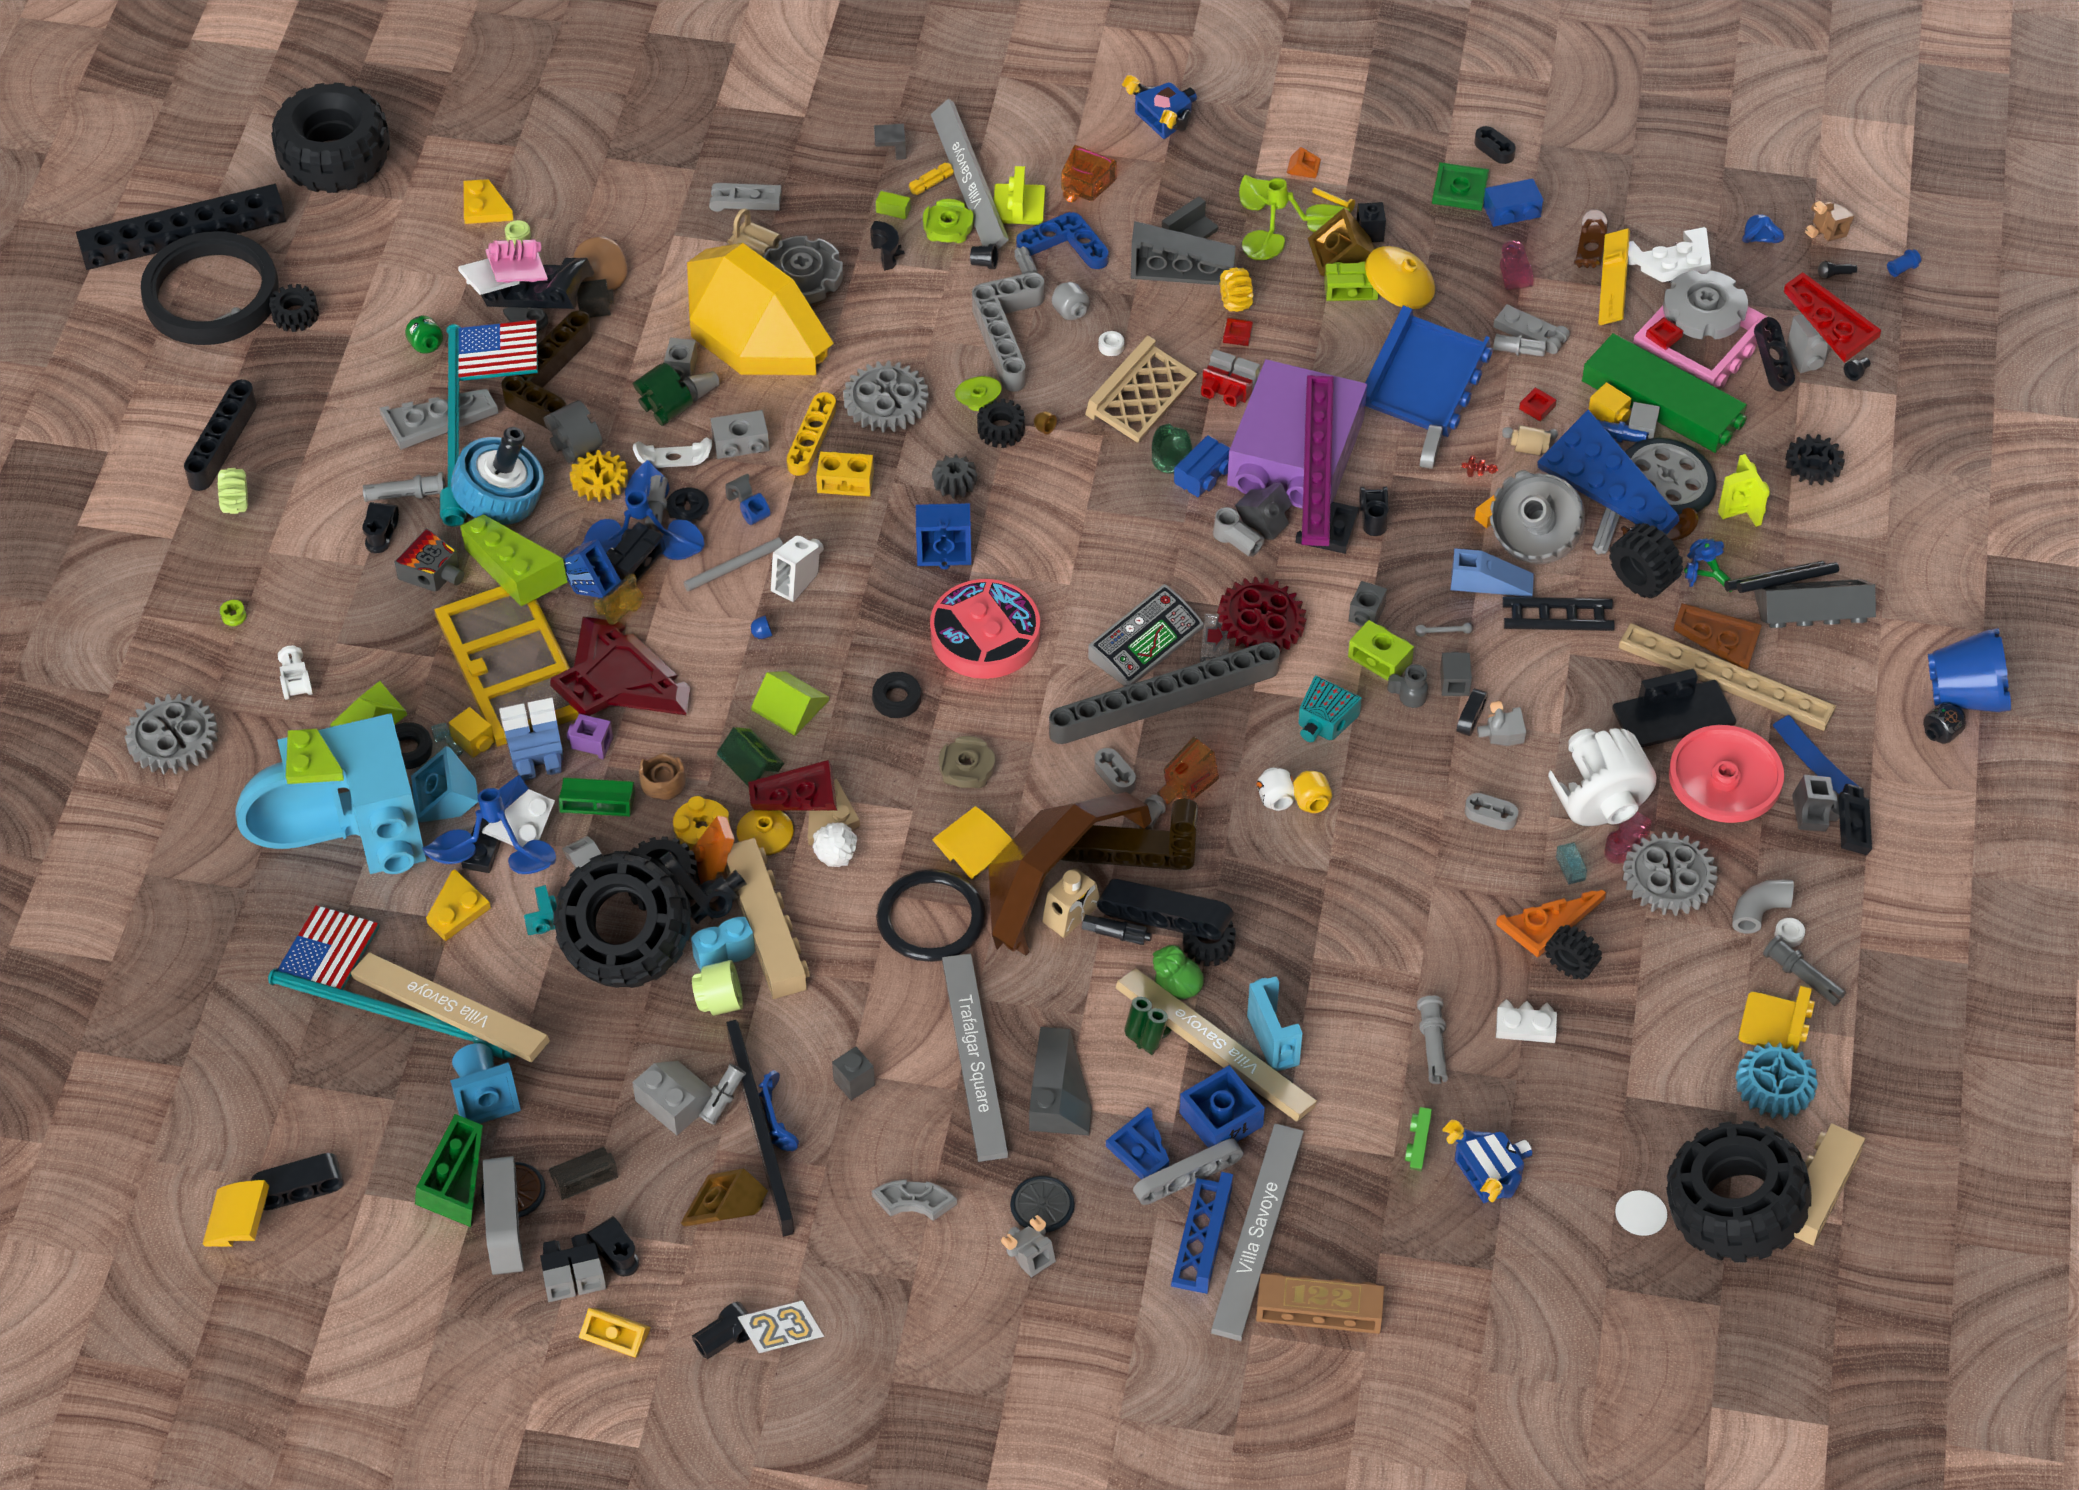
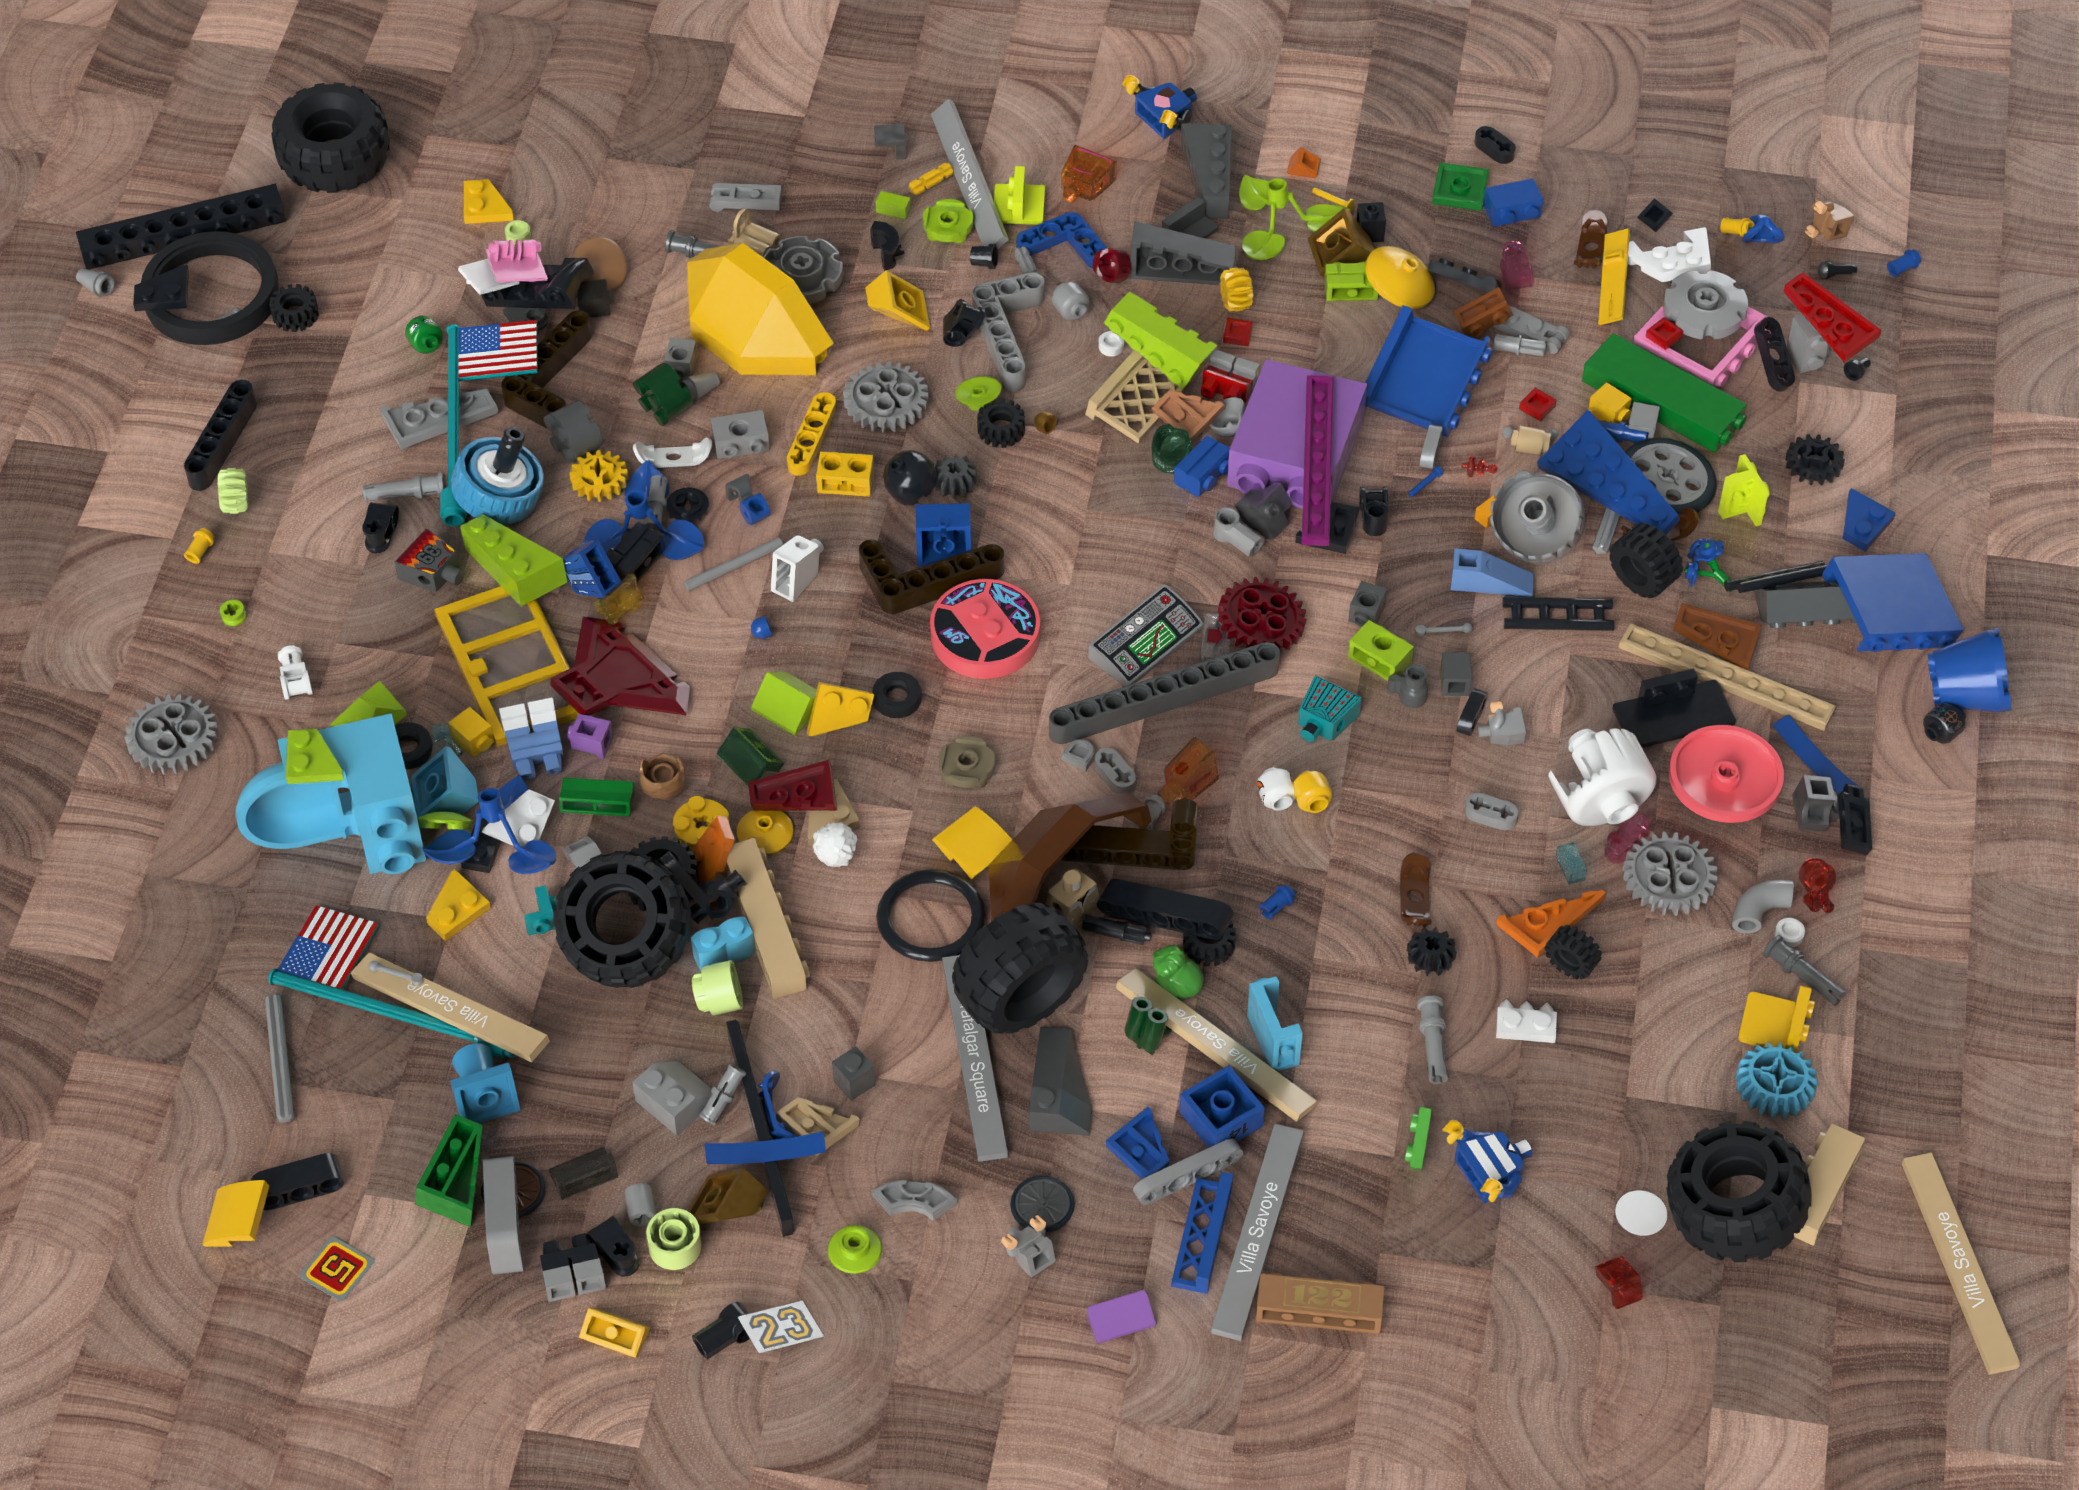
none -> light grey cone [76,268,115,297]
none -> black wing [133,265,189,311]
none -> yellow pin [184,528,214,564]
none -> light grey axle [265,994,294,1123]
none -> sticker [300,1237,374,1301]
none -> light grey hinge [369,961,423,986]
none -> lime dish [417,811,474,830]
none -> light grey piece [625,1183,656,1227]
none -> yellowish green piece [646,1208,702,1270]
none -> dark grey pin [665,230,720,258]
none -> blue sticker [705,1132,826,1164]
none -> tan wing [776,1097,860,1156]
none -> yellow wing [806,682,874,736]
none -> lime piece [827,1225,882,1274]
none -> dark brown beam [859,539,1005,614]
none -> yellow slope [865,270,930,331]
none -> black cylinder [883,450,938,505]
none -> black piece [943,299,985,347]
none -> black tyre [952,903,1088,1034]
none -> light grey tile [1061,739,1095,771]
none -> medium lavender slope [1087,1290,1156,1344]
none -> dark red piece [1092,248,1131,283]
none -> lime wedge [1104,291,1218,390]
none -> nougat wing [1152,390,1225,444]
none -> dark grey wedge [1181,123,1231,218]
none -> light grey hair [1210,397,1246,438]
none -> blue pin [1259,885,1296,920]
none -> reddish brown piece [1400,852,1432,927]
none -> black gear [1407,927,1457,976]
none -> blue piece [1408,466,1443,497]
none -> black plate [1428,258,1501,293]
none -> dark orange bracket [1453,287,1514,338]
none -> clear red bracket [1595,1256,1643,1309]
none -> black slope [1638,198,1673,232]
none -> yellow pin [1720,217,1755,238]
none -> clear red piece [1799,858,1836,913]
none -> blue panel [1822,553,1964,652]
none -> blue wing [1842,488,1895,552]
none -> tan tile [1901,1153,2020,1375]

